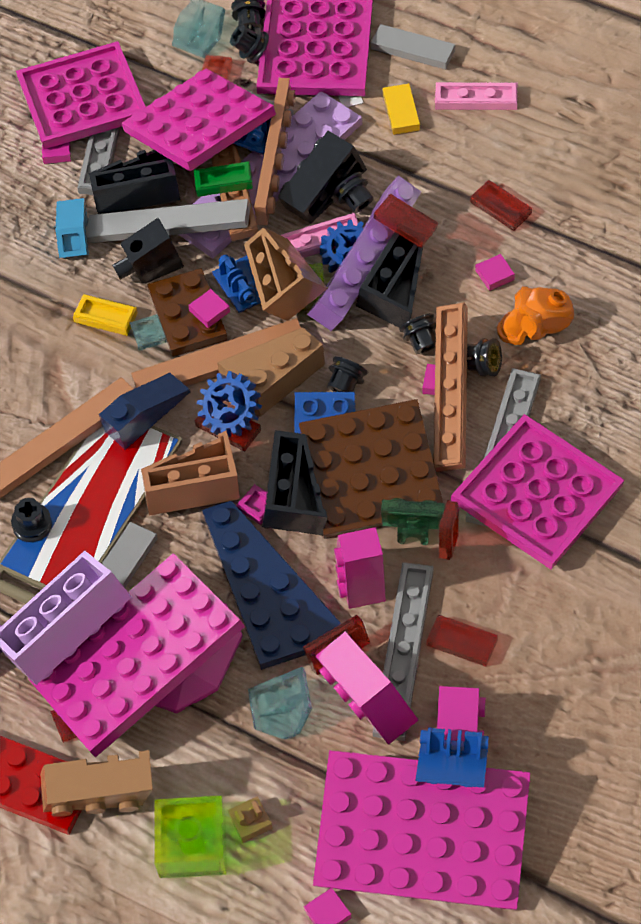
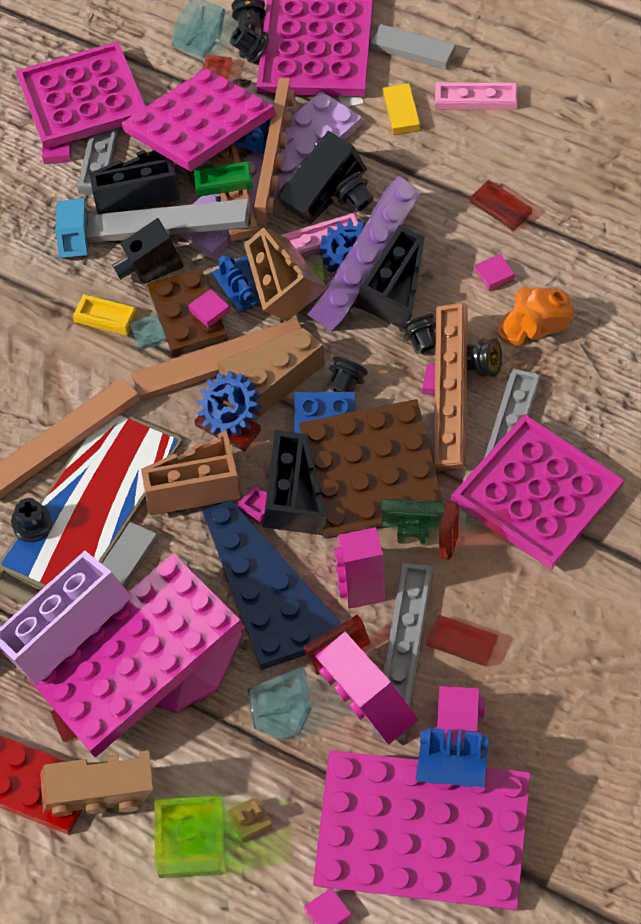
dark blue slope [98,373,191,450] -> none
clear red tile [373,194,438,248] -> none

